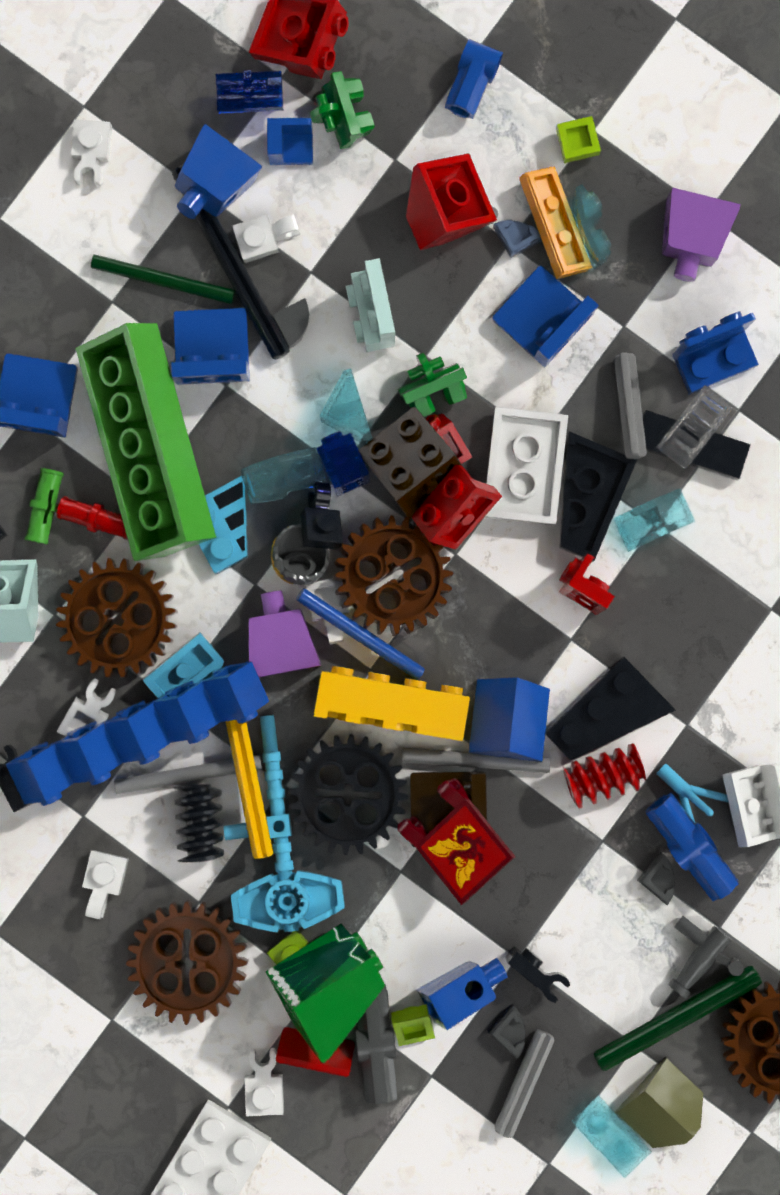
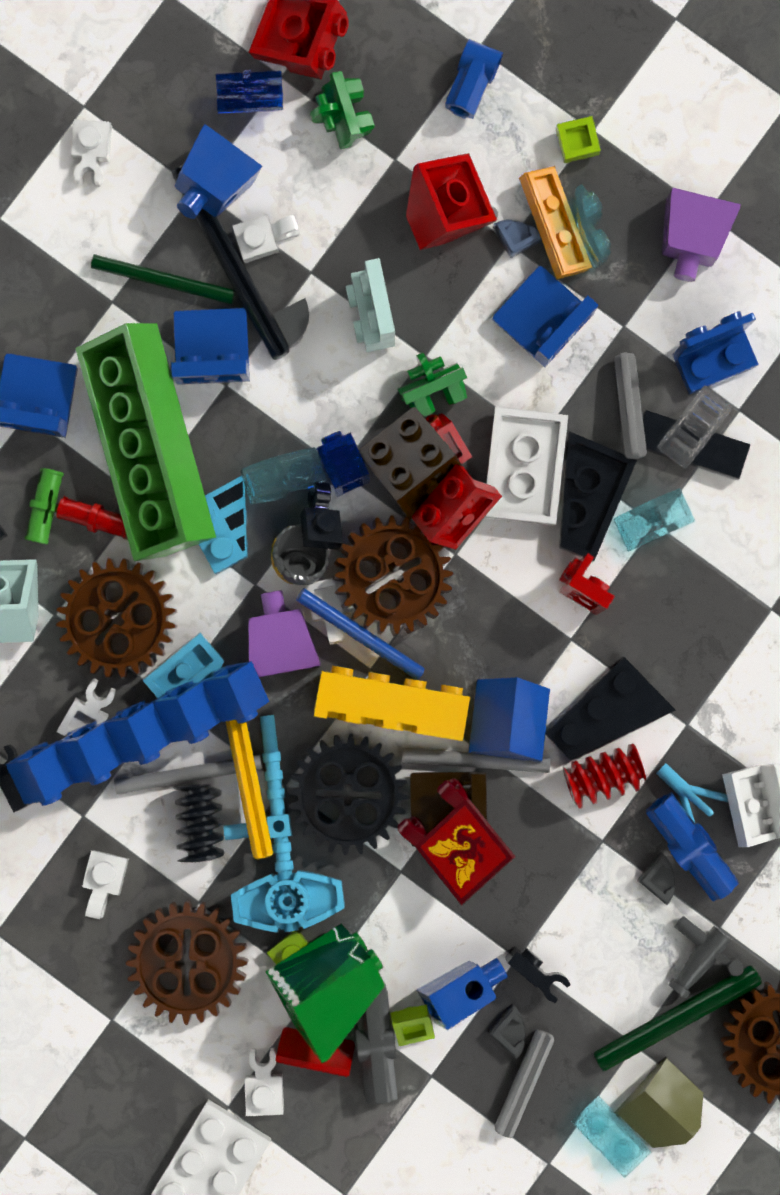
blue panel [267,118,313,165] -> none
clear light blue slope [319,368,373,445] -> none

